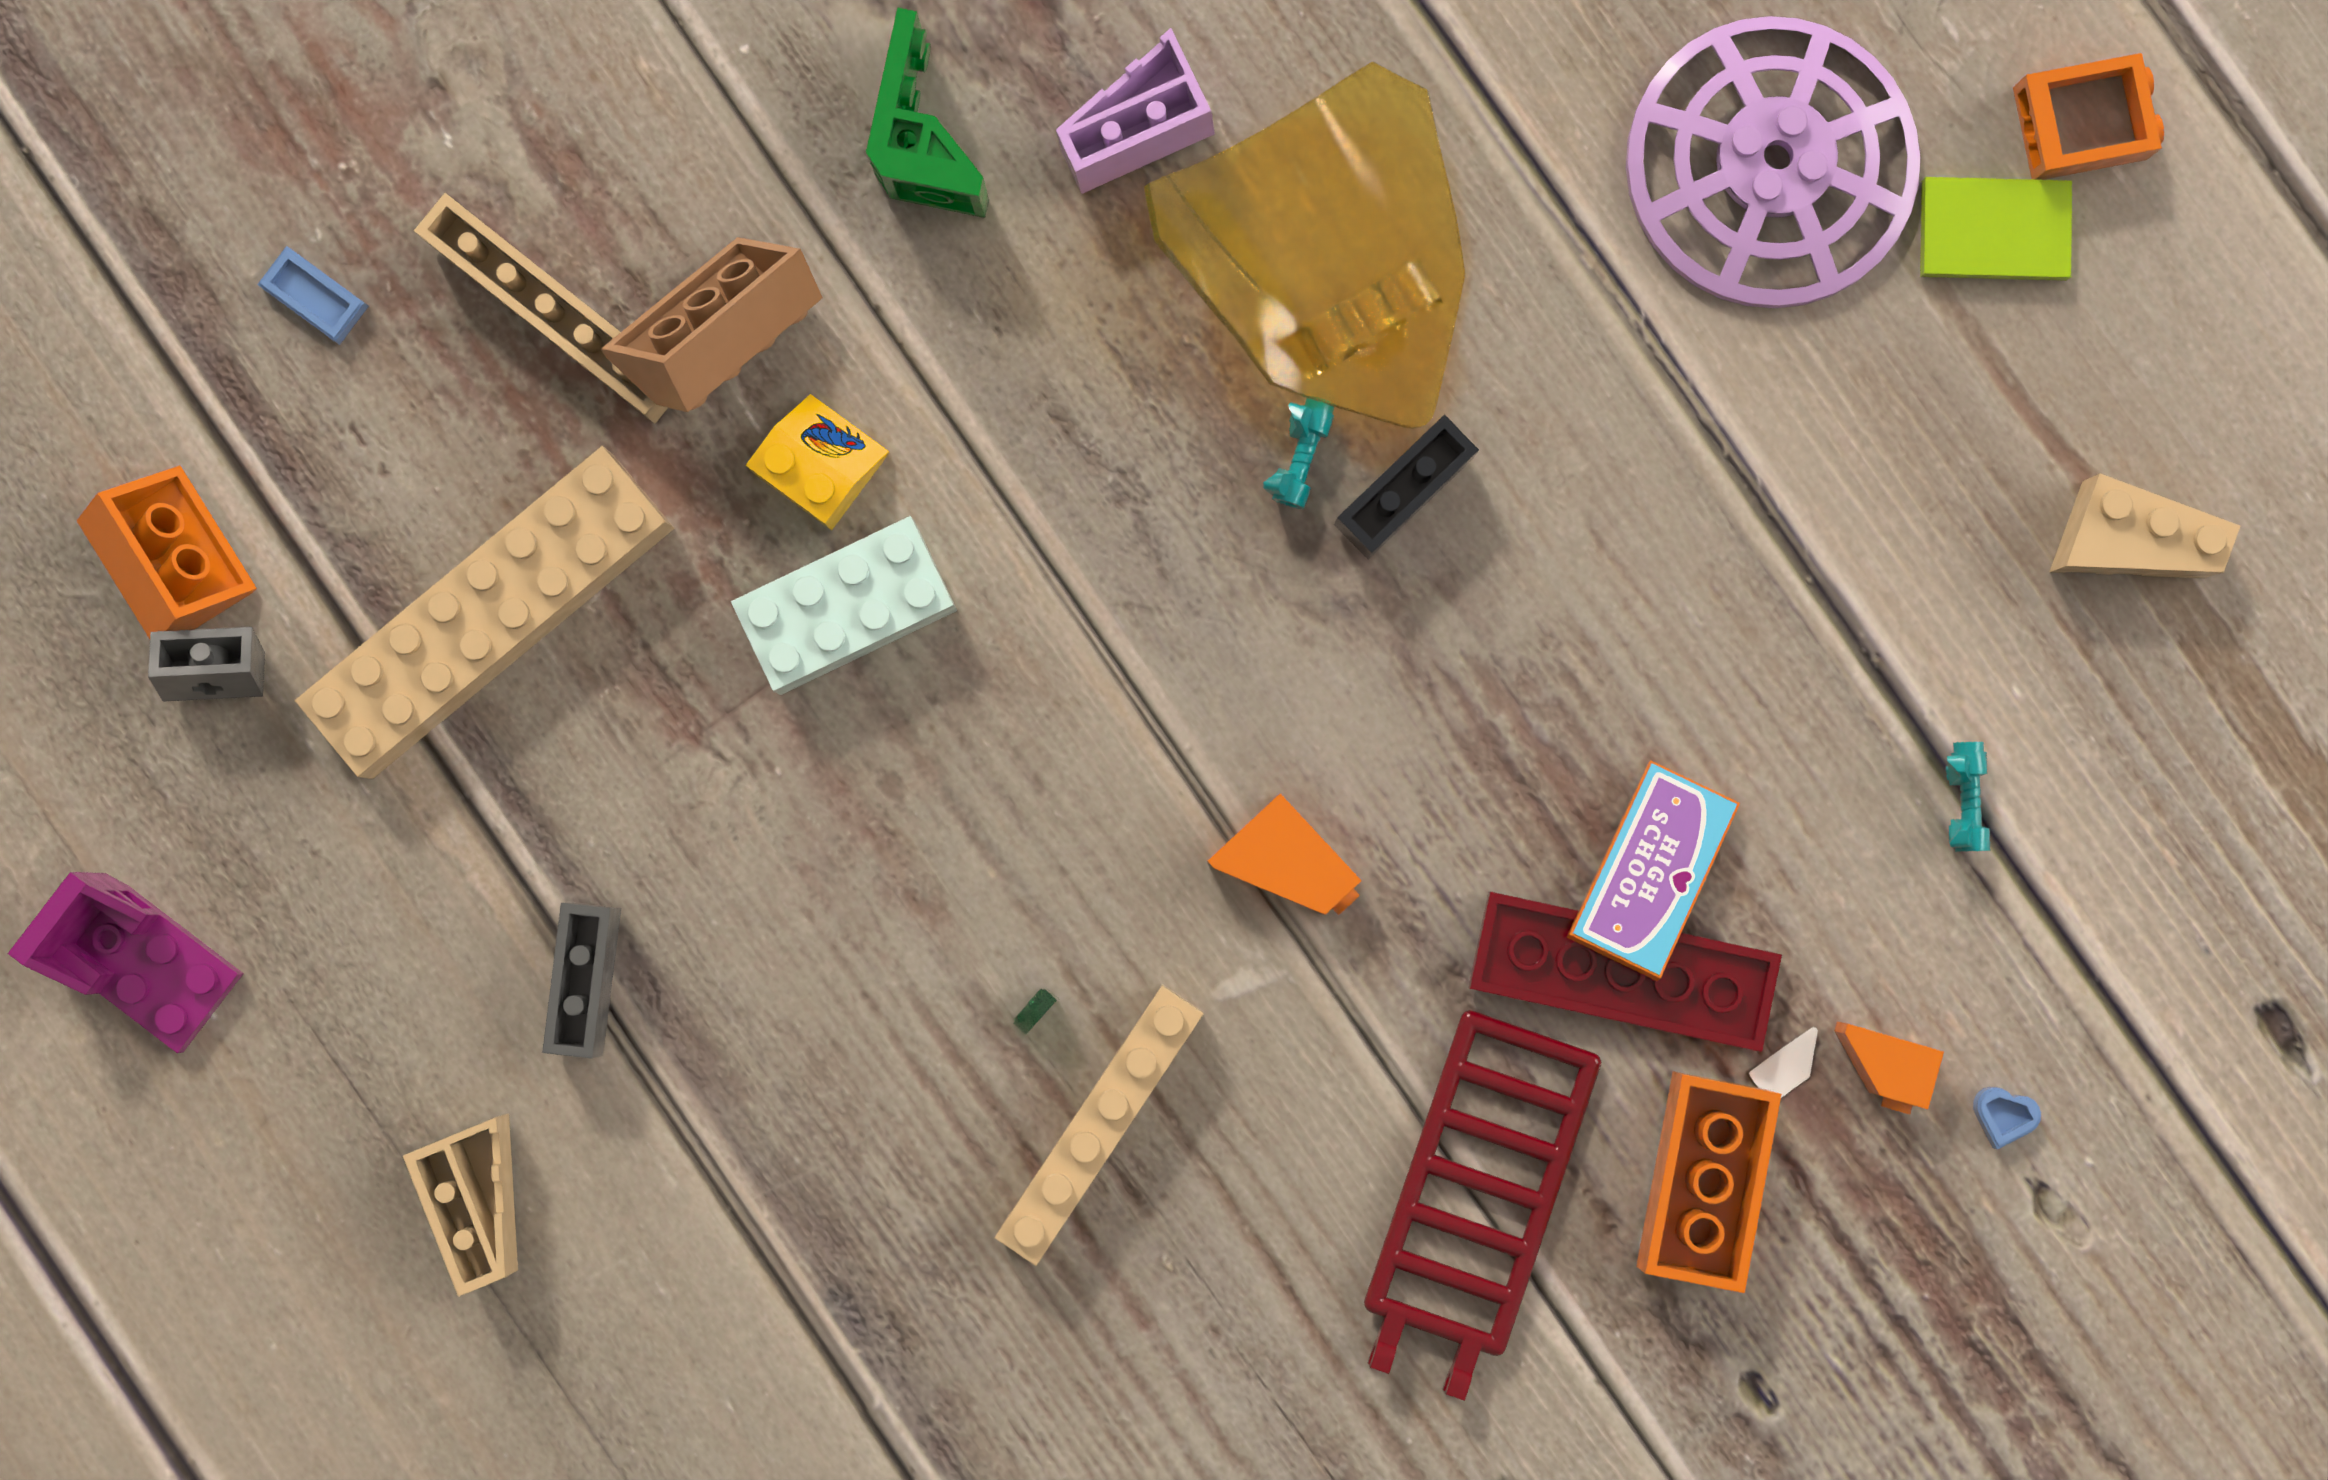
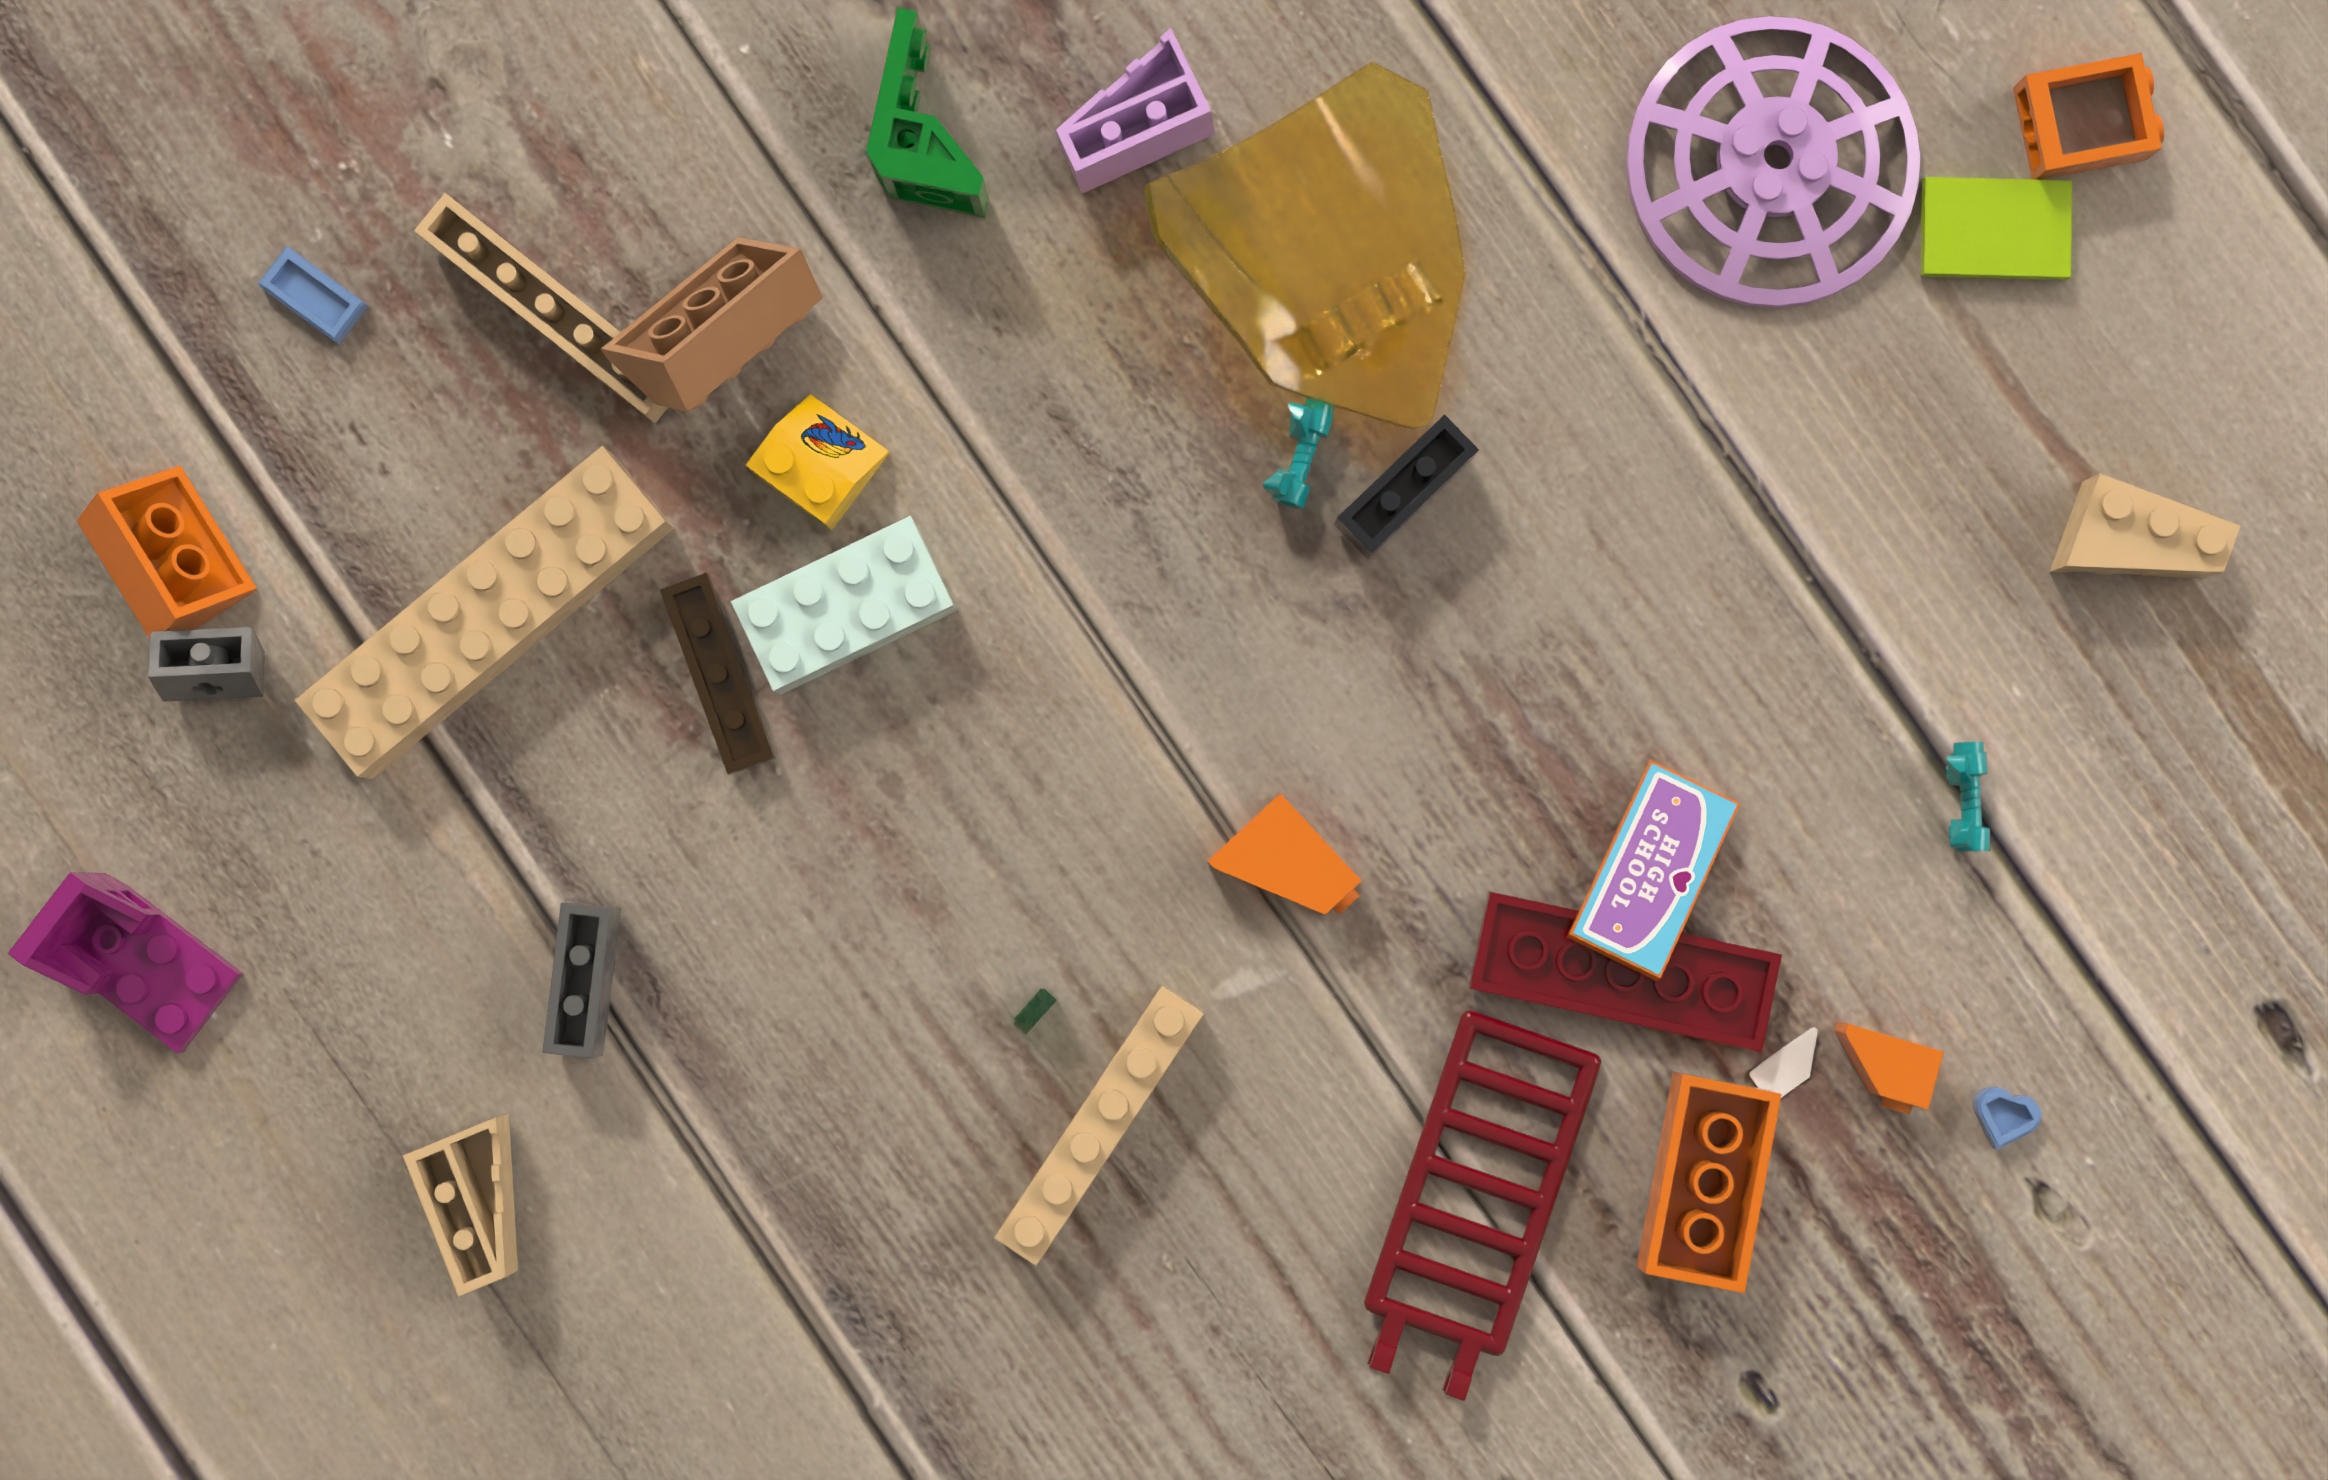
none -> dark brown plate [660,573,776,775]

